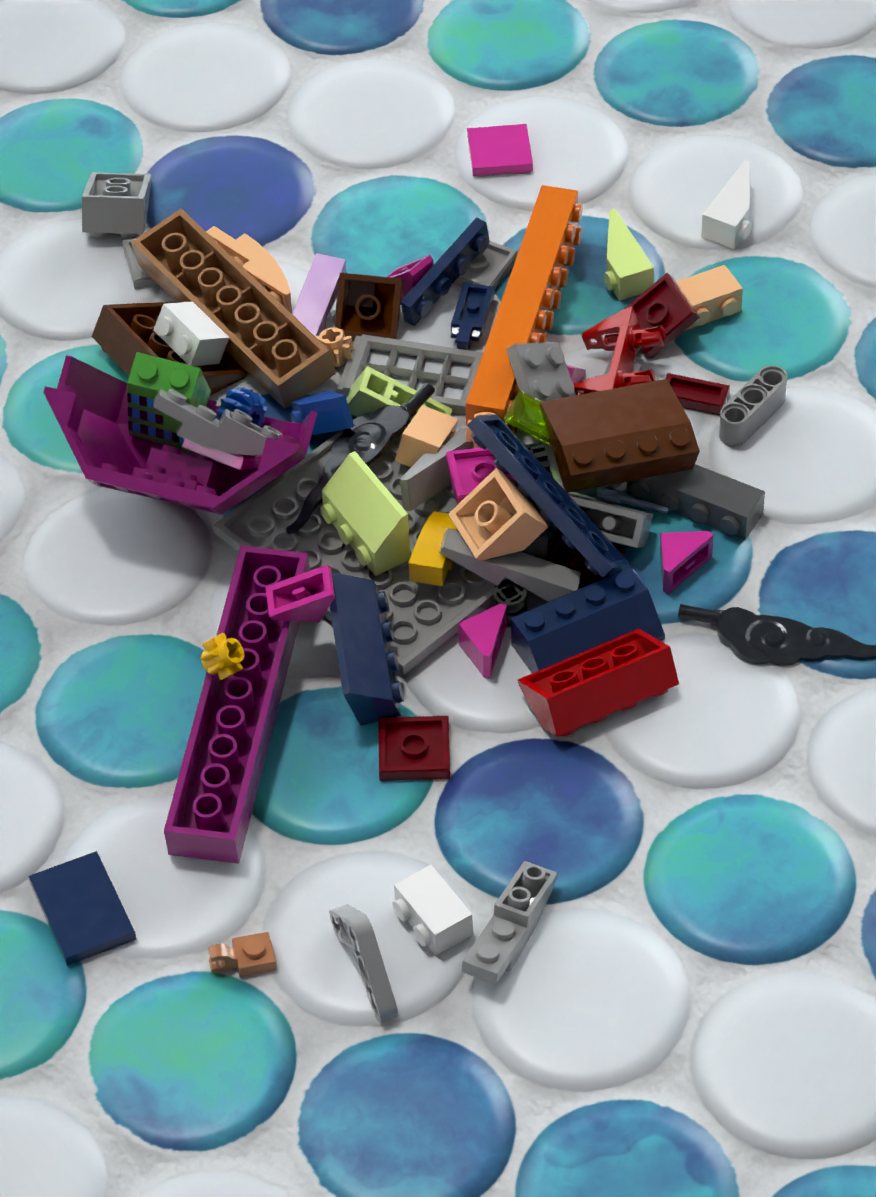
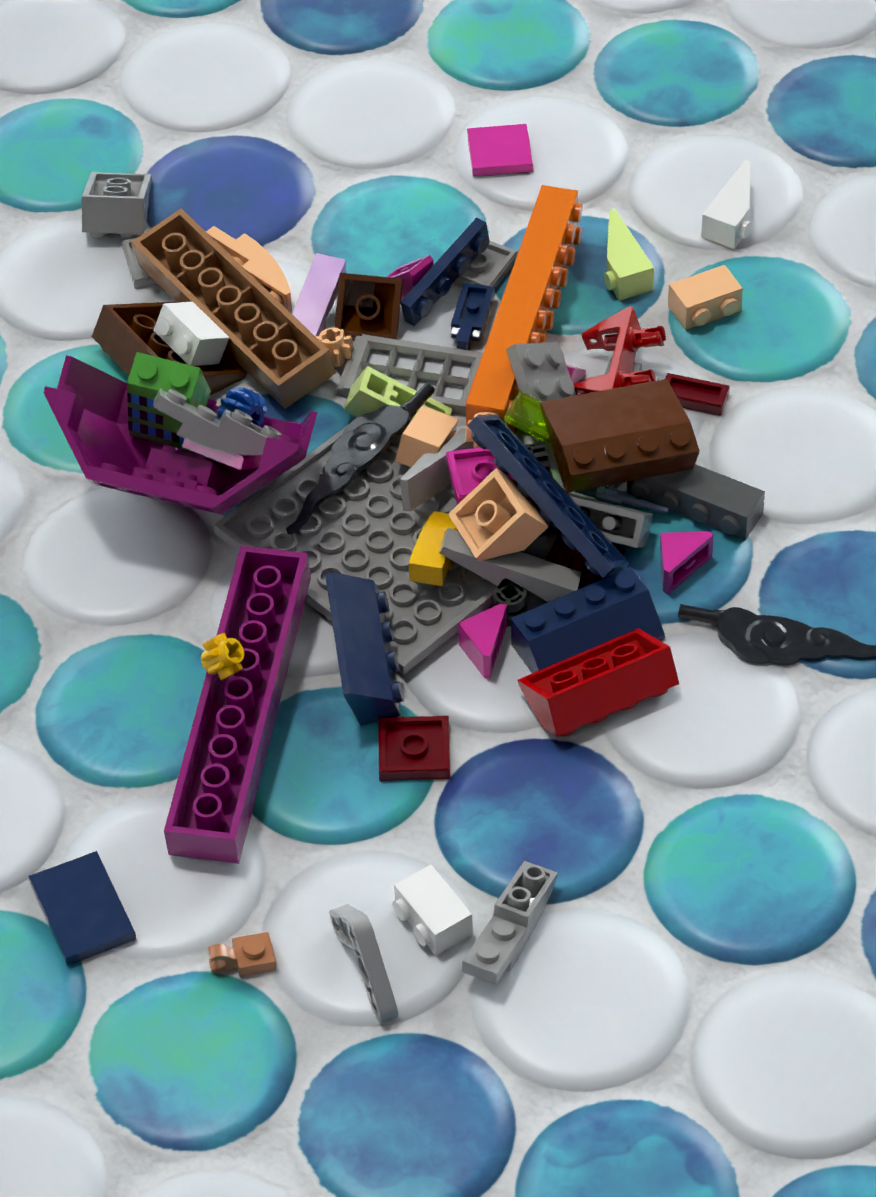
dark pink slope [265,565,335,623] -> none
blue slope [290,390,354,435] -> none
yellowish green slope [320,451,410,576] -> none
dark red tile [624,272,700,358] -> none
light grey beam [719,365,787,446] -> none

